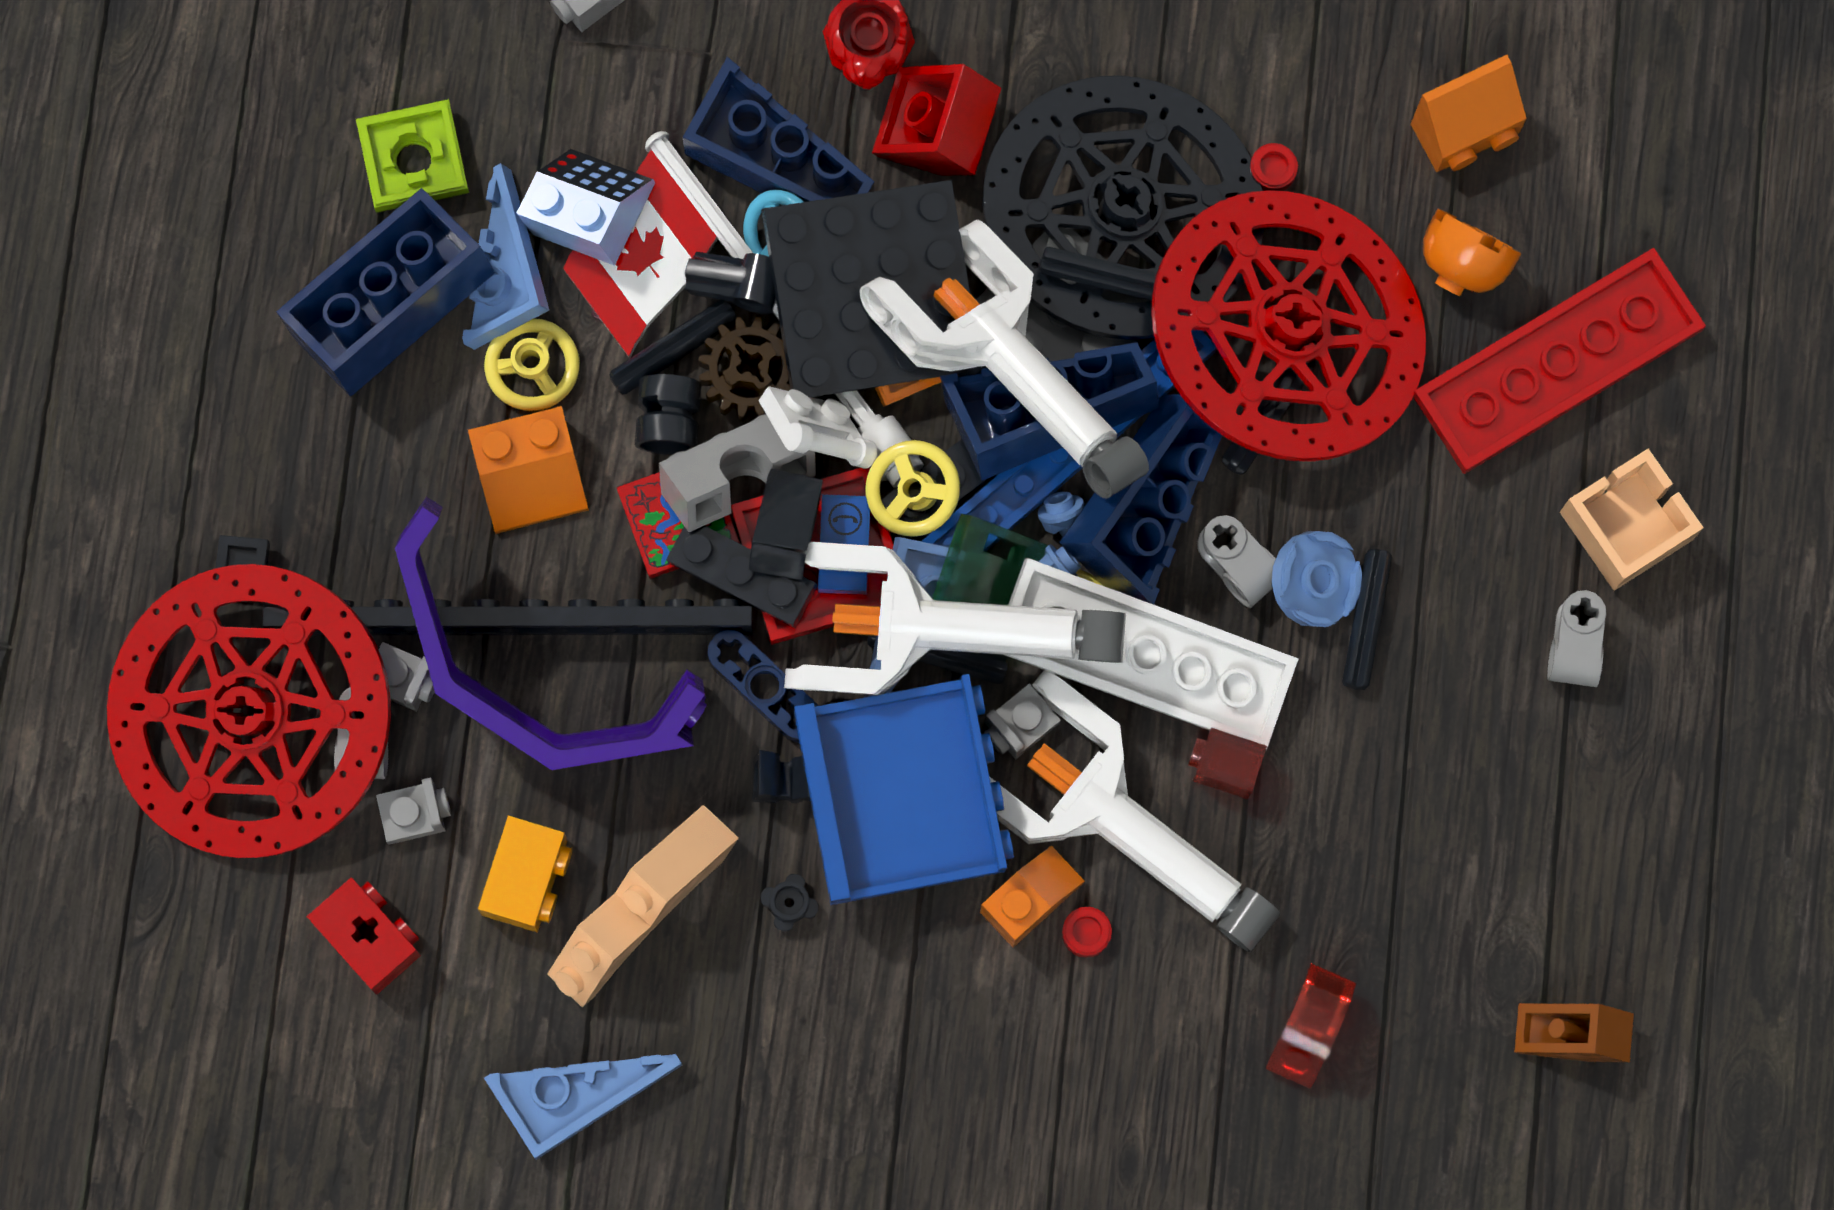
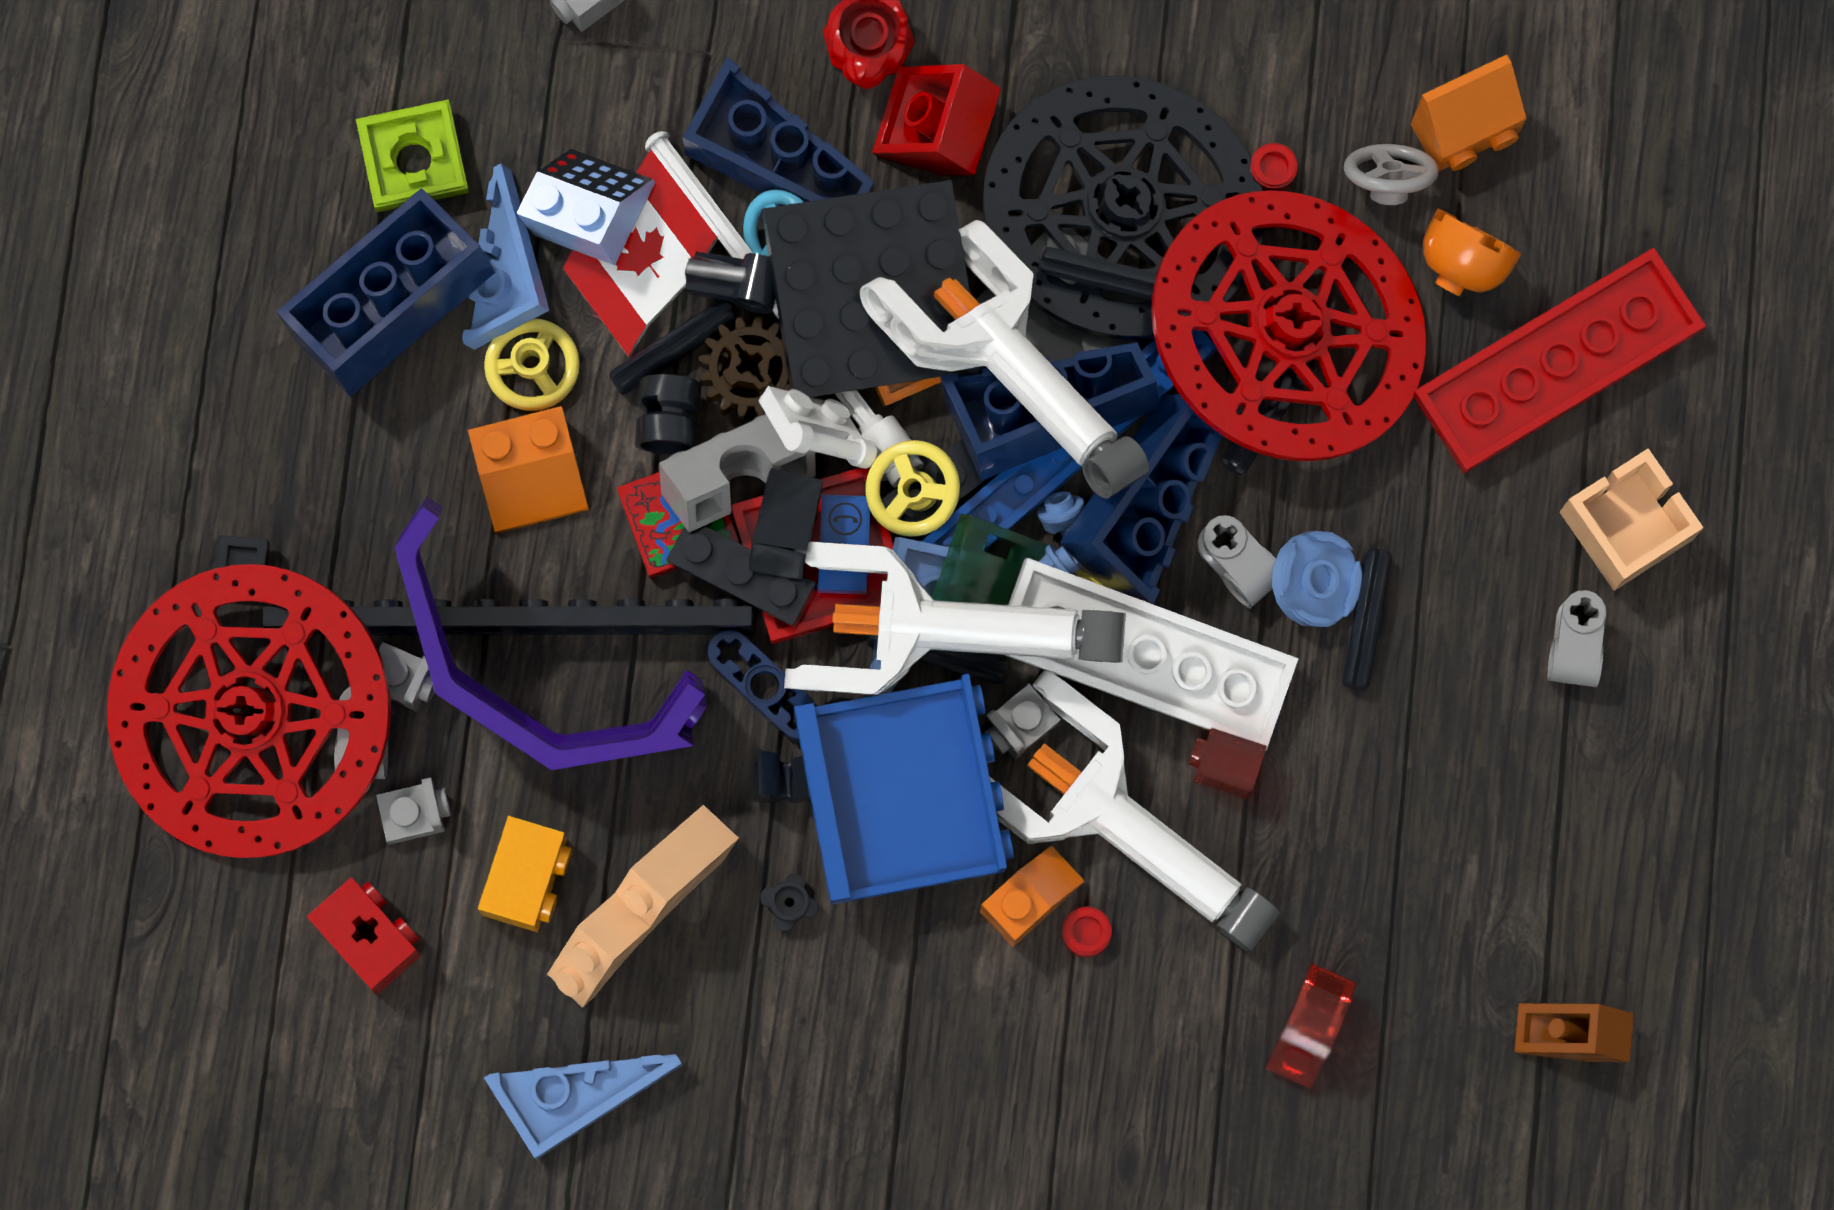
none -> light grey piece [1344,144,1439,205]

